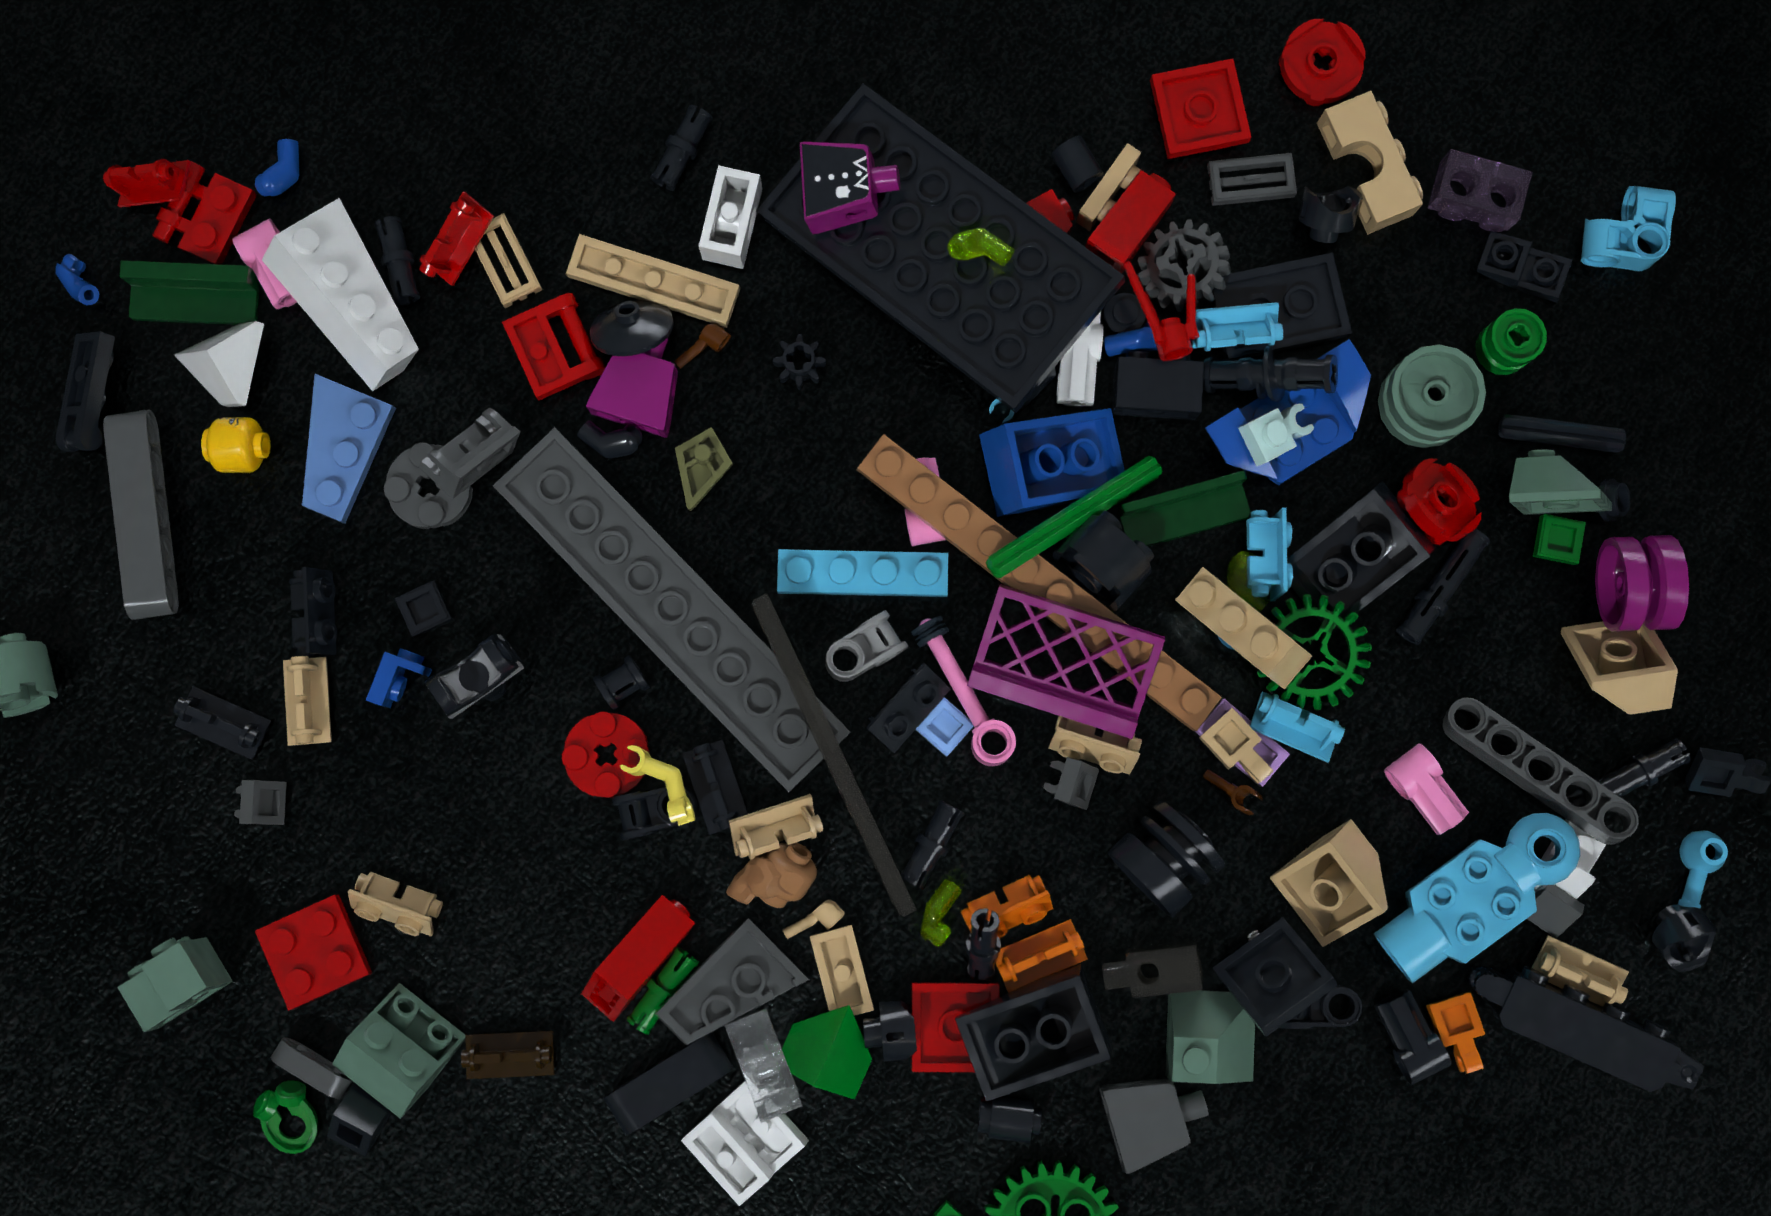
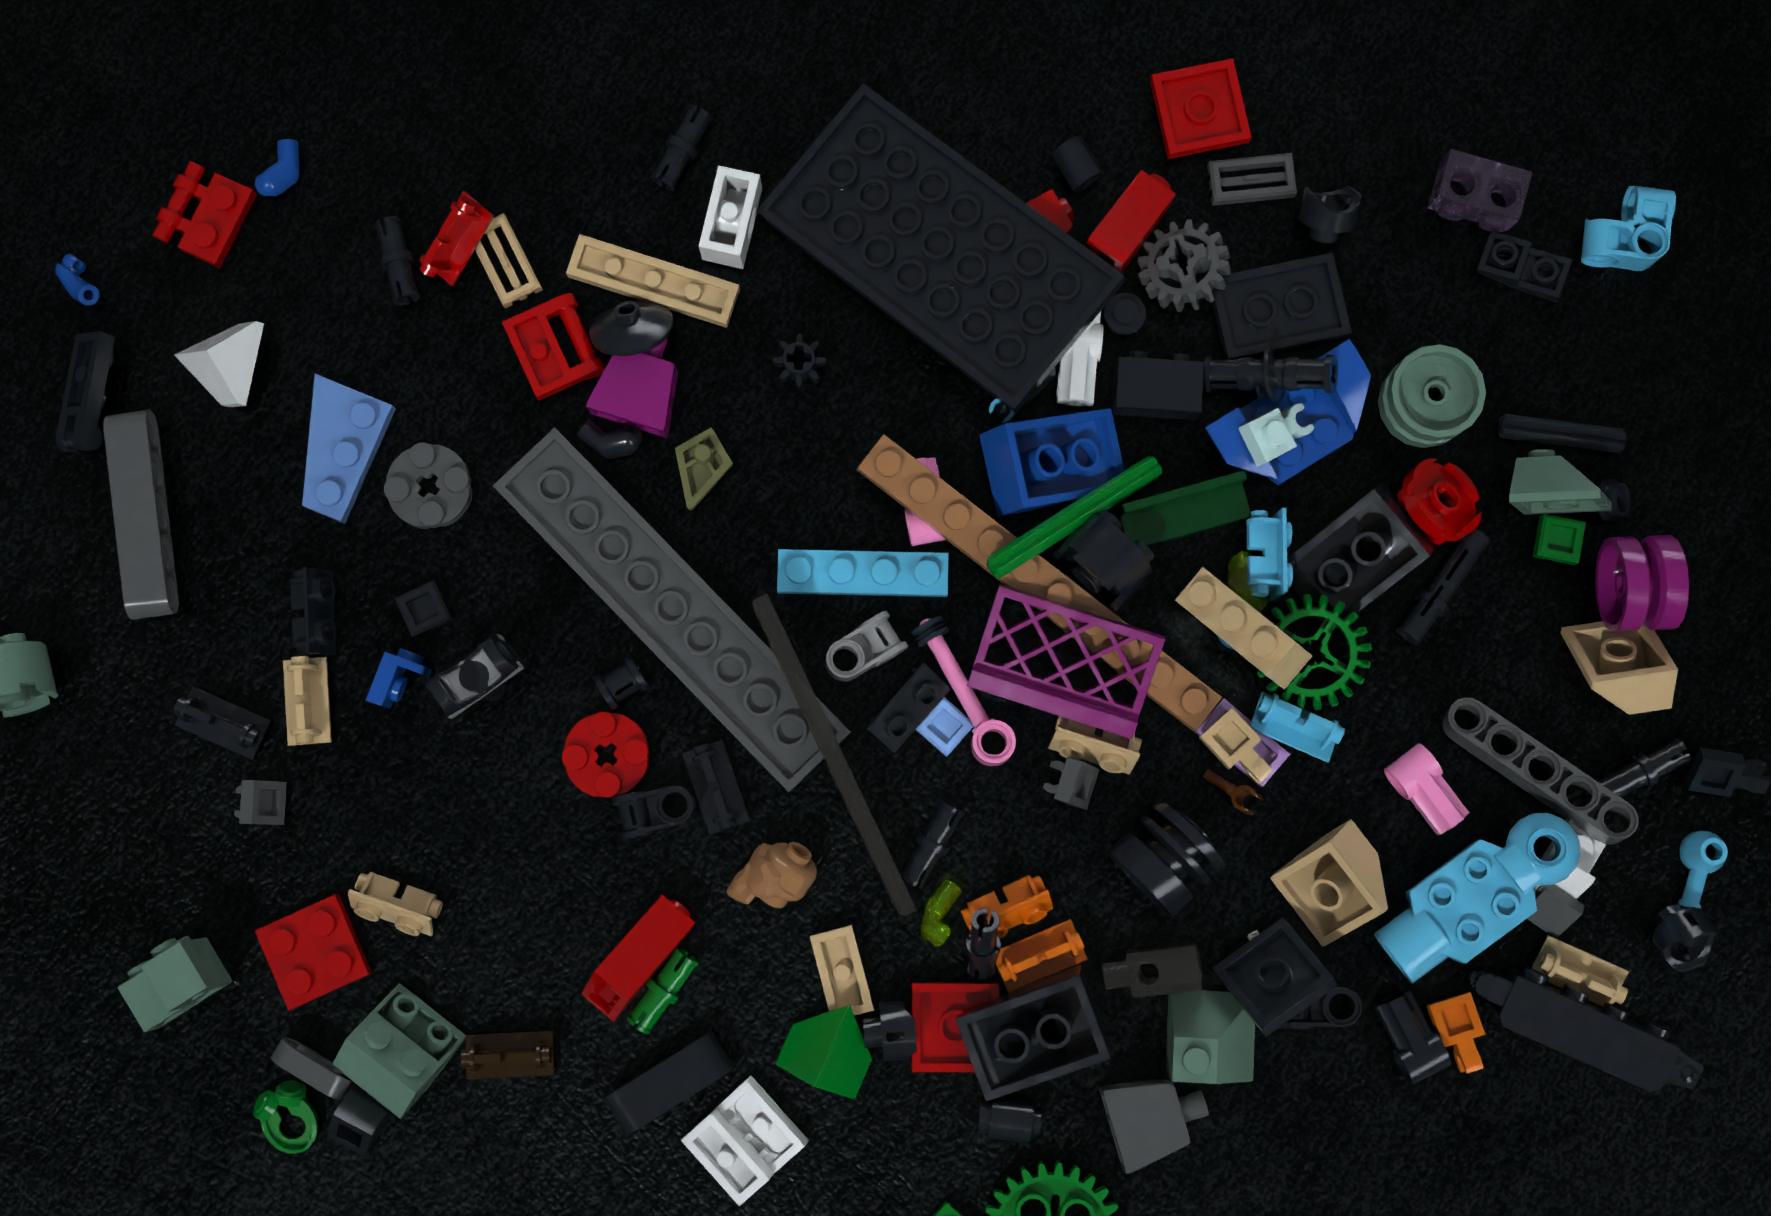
red hinge [103,159,191,207] -> none
dark green panel [120,260,260,325] -> none
yellow head [201,417,271,473] -> none
bright pink piece [232,218,297,309] -> none
white wedge [262,198,419,391] -> none
dark grey hinge [419,408,520,499] -> none
light yellow arm [620,745,695,826] -> none
dark grey wing [654,918,809,1045] -> none
reddish brown hand [674,324,731,369] -> none
clear brick [724,1009,802,1123] -> none
tan hinge [729,794,823,860] -> none
tan hand [783,900,845,939] -> none
torso [800,142,901,234] -> none
clear neon green arm [947,228,1014,267] -> none
tan plate [1076,143,1141,232] -> none
blue arm [1104,322,1157,357] -> none
red plant [1123,261,1200,361] -> none
medium azure hinge [1192,302,1283,351] -> none
red plate [1279,19,1365,106] -> none
tan arch [1317,91,1423,235] -> none
green wheel [1475,308,1547,375] -> none

